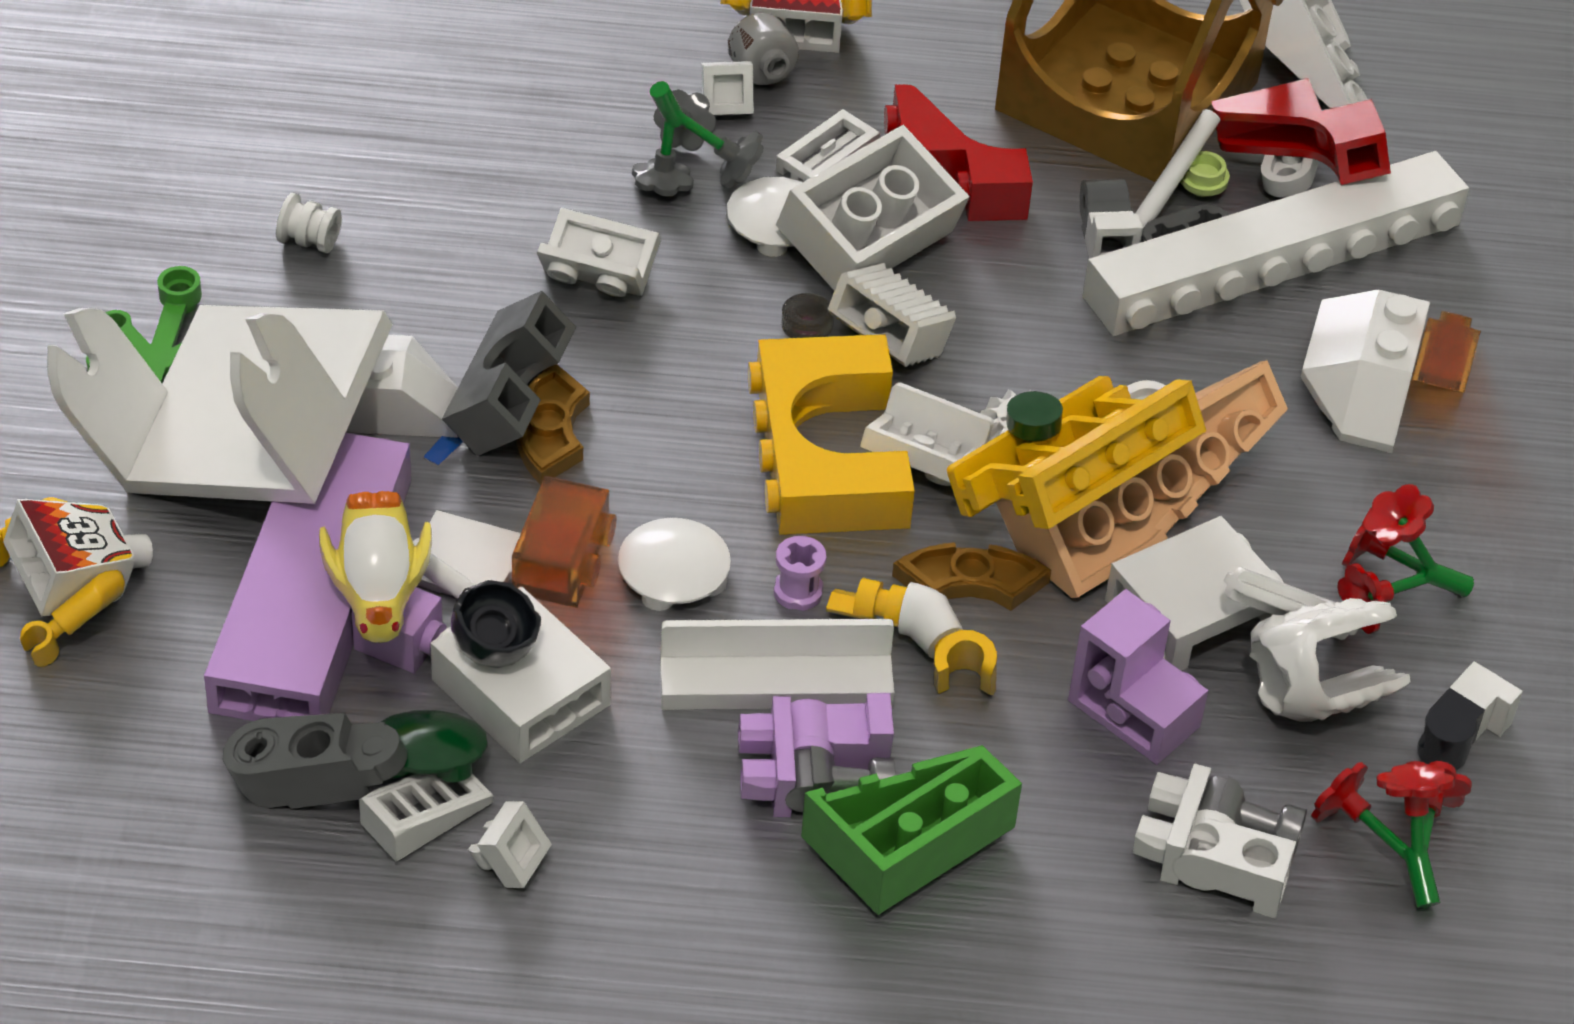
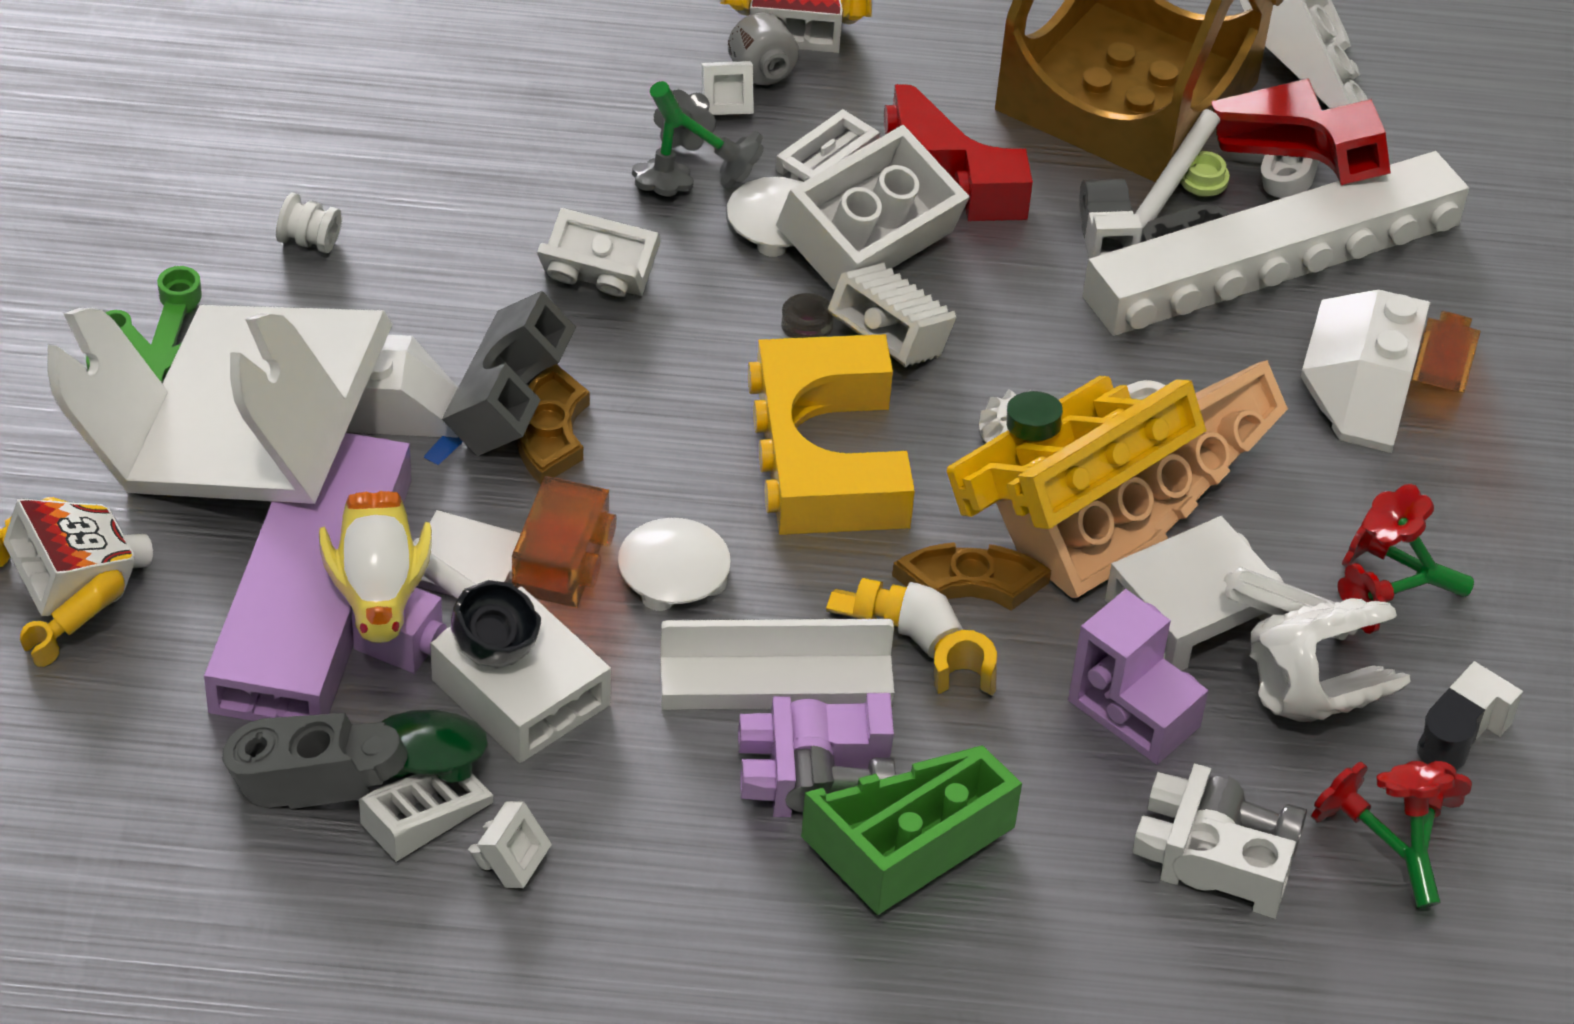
lavender bush [774,536,827,611] -> none
white bracket [860,382,994,486] -> none

